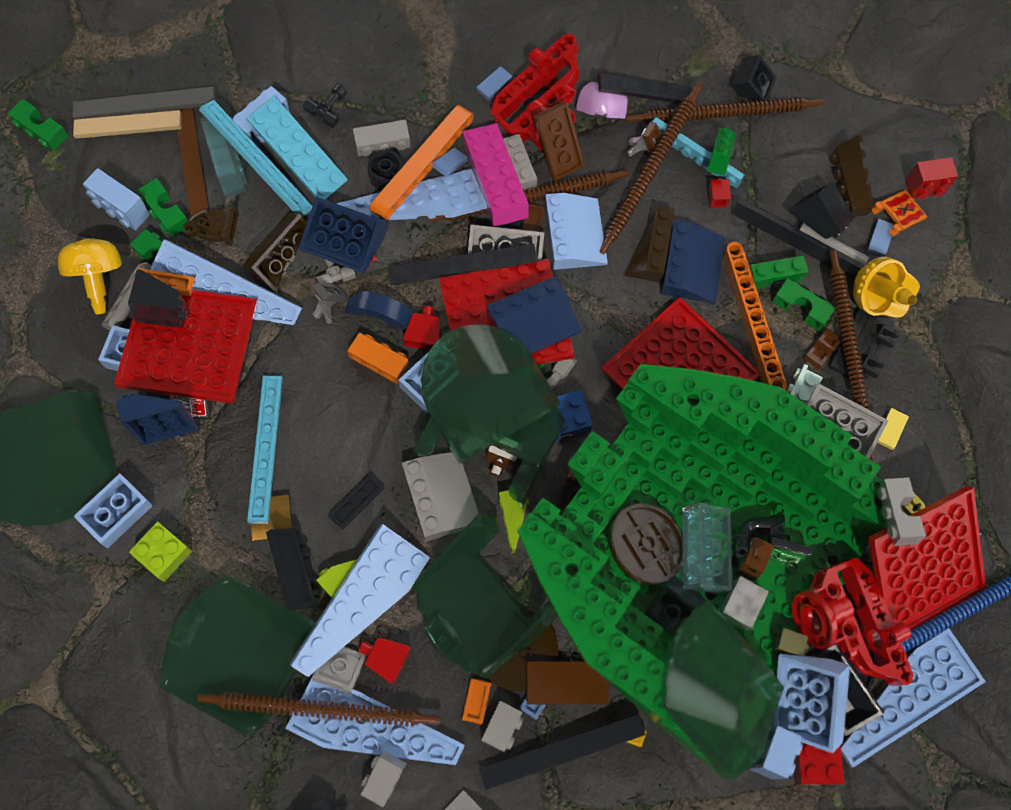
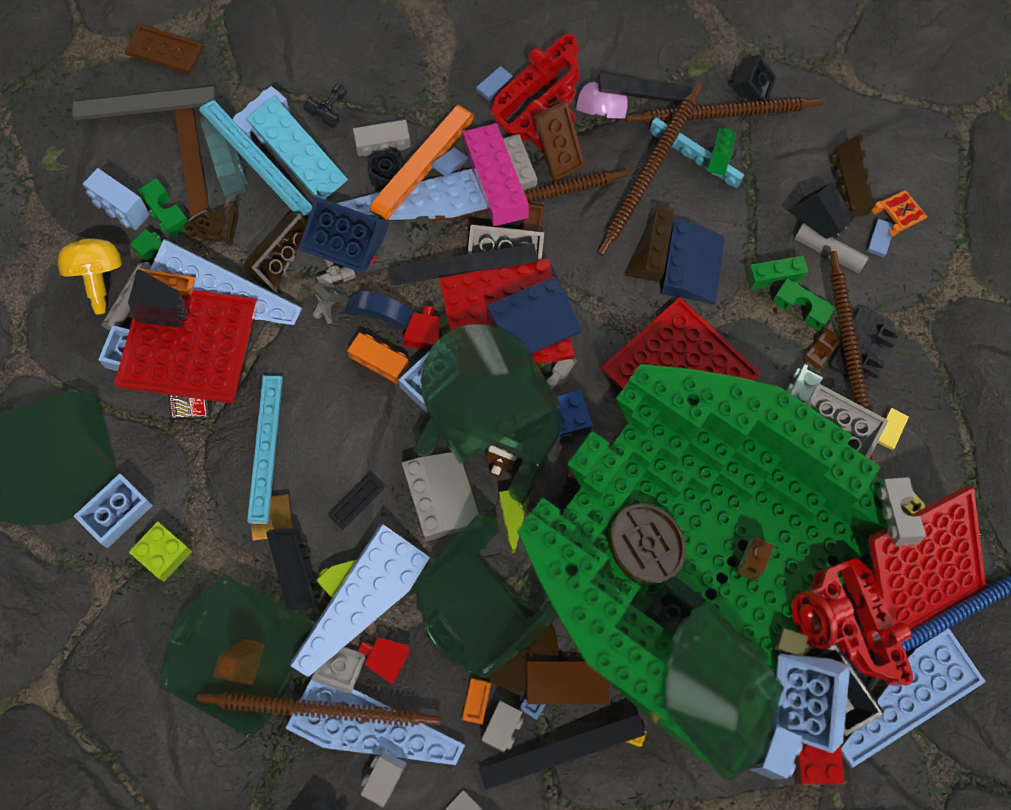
green arch [8,99,68,151] -> none
tan tile [73,110,182,138] -> none
dark blue slope [116,394,200,445] -> none
light blue slope [544,193,608,270] -> none
piece [627,122,662,157] -> none
clear light blue brick [683,503,732,593] -> none
red brick [708,178,731,208] -> none
flat silver piece [717,576,769,632] -> none
orange beam [723,242,787,390] -> none
black tile [732,198,865,280] -> none
black piece [732,514,785,557] -> none
black tile [767,537,813,556] -> none
yellow piece [853,257,920,317] -> none
red brick [905,158,958,199] -> none
none -> reddish brown tile [124,24,204,75]
none -> clear orange slope [213,639,265,685]

